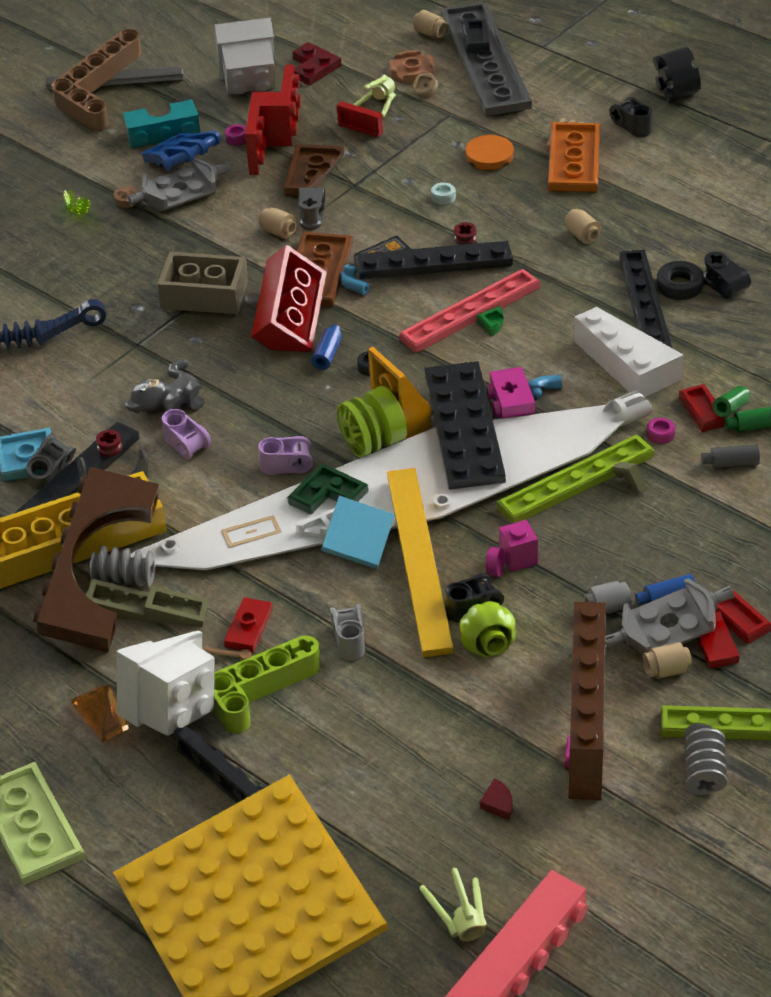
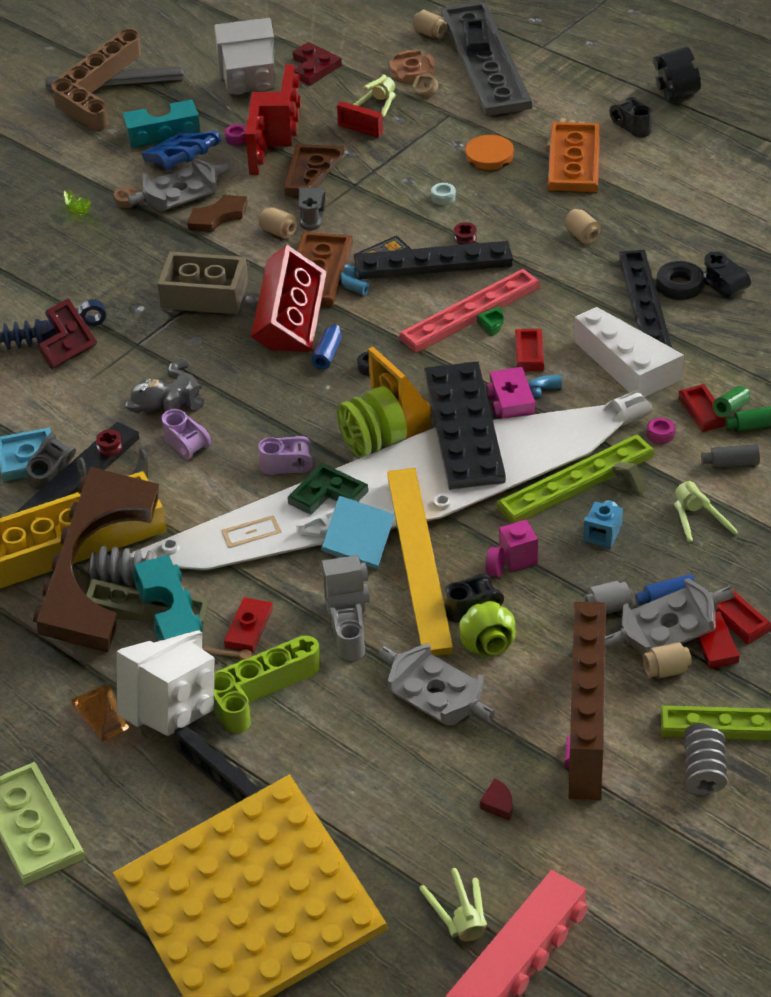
none -> dark red plate [37,298,98,370]
none -> teal arch [133,555,203,641]
none -> reddish brown tile [187,195,248,232]
none -> light grey brick [322,555,370,618]
none -> light grey plate [377,643,496,725]
none -> red tile [515,328,544,371]
none -> dark azure brick [583,500,623,548]
none -> yellowish green plant [674,481,738,543]

